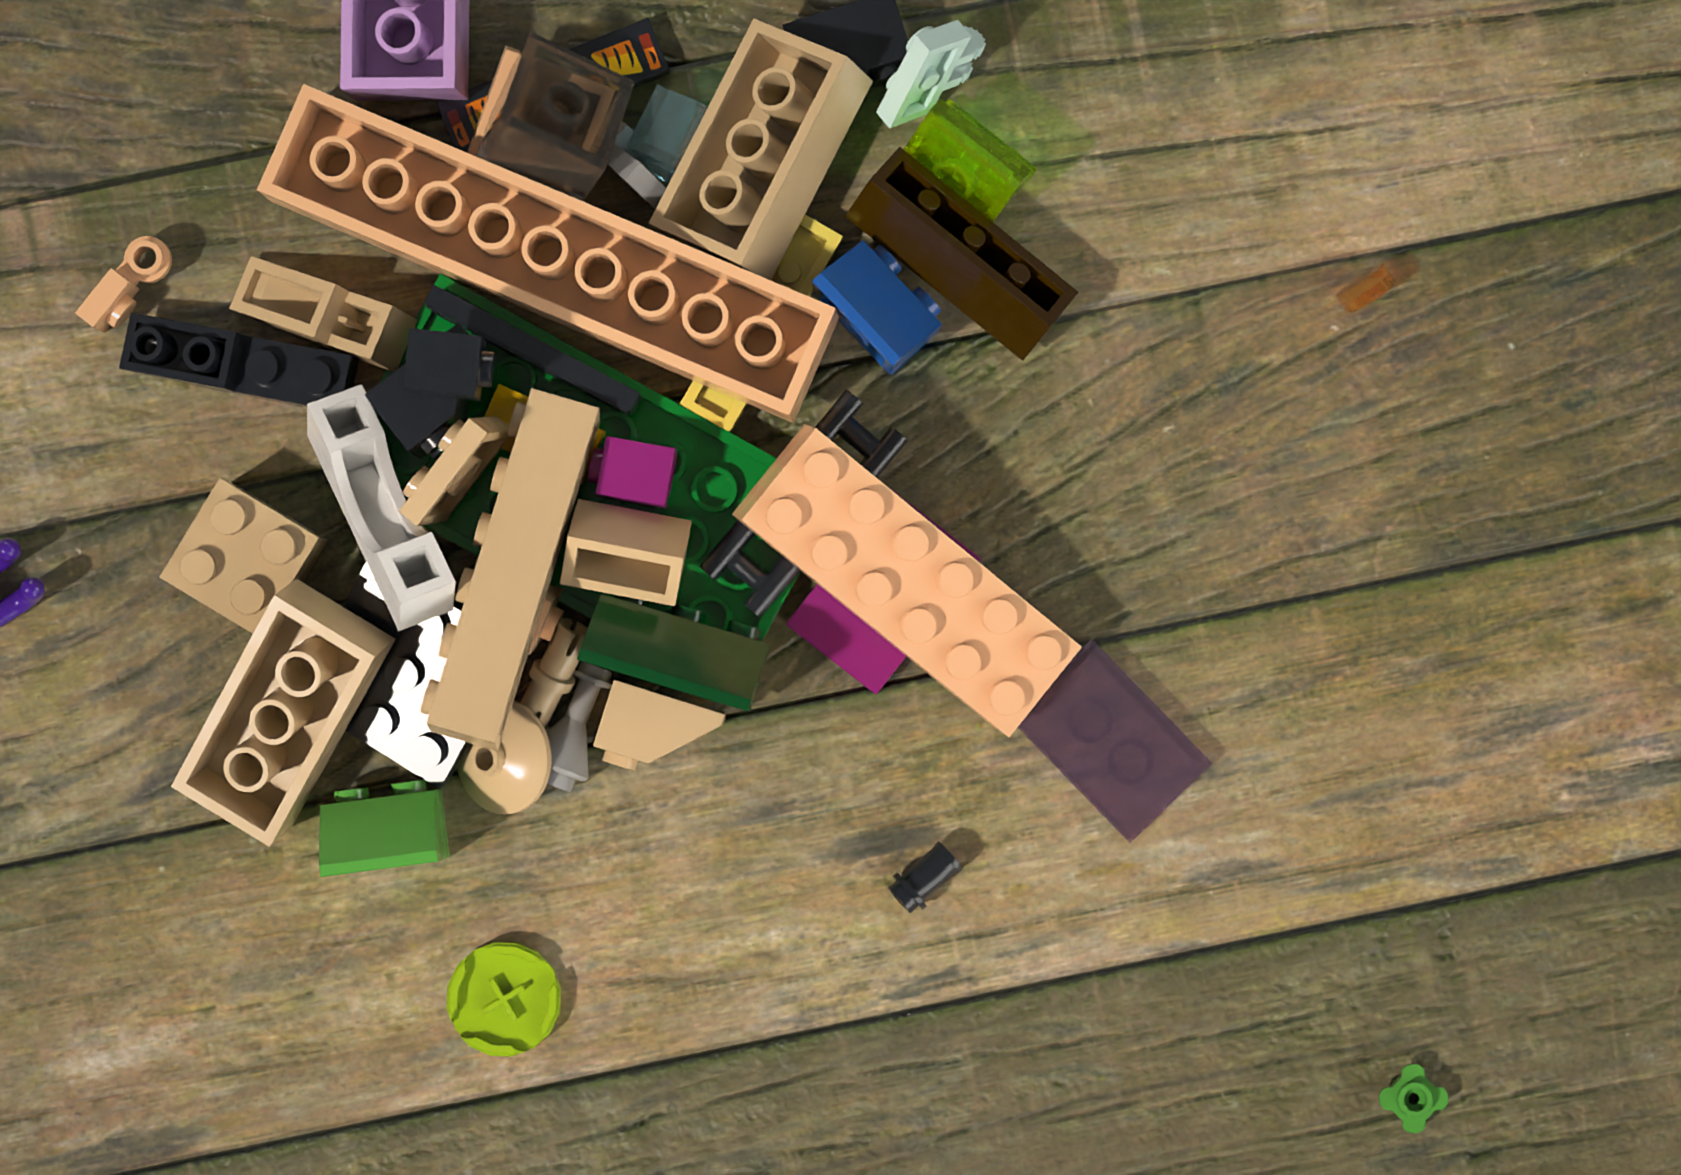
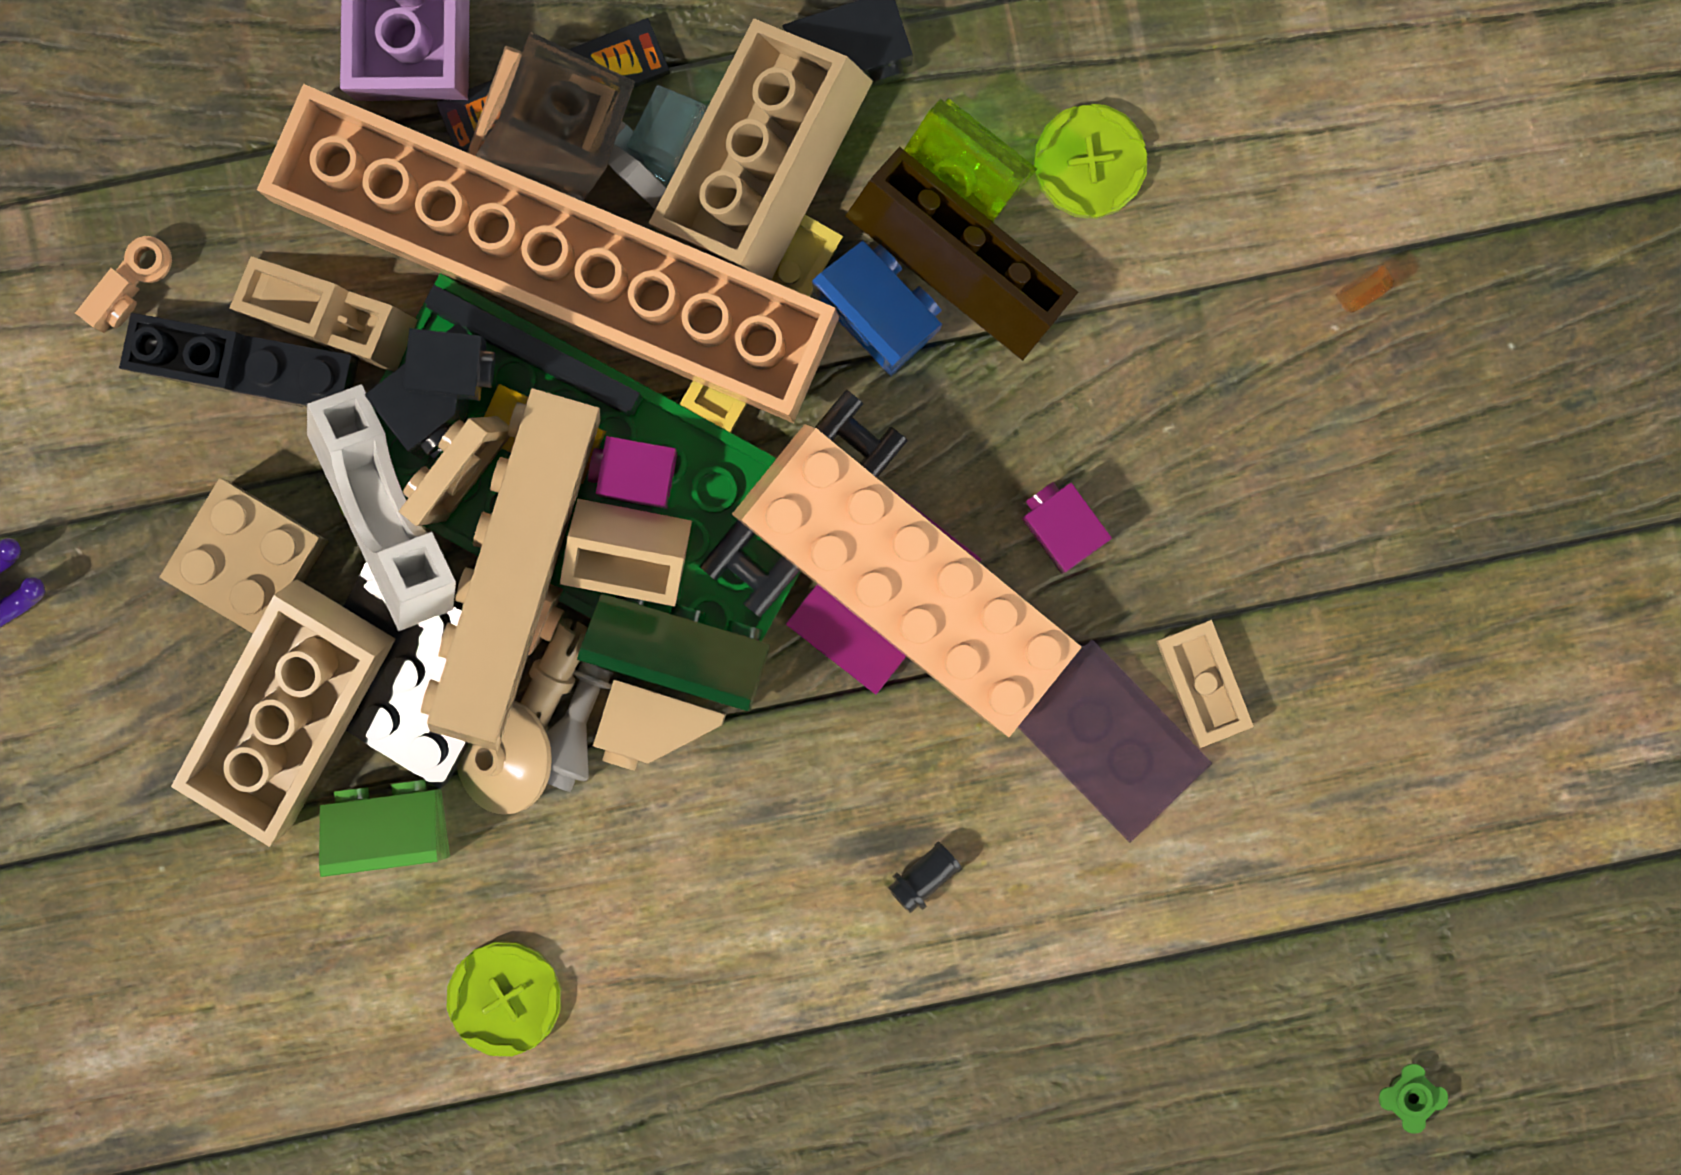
light aqua hinge [876,20,986,128] -> none
none -> magenta brick [1022,482,1112,574]
none -> lime tile [1034,104,1147,219]
none -> tan plate [1156,620,1254,748]

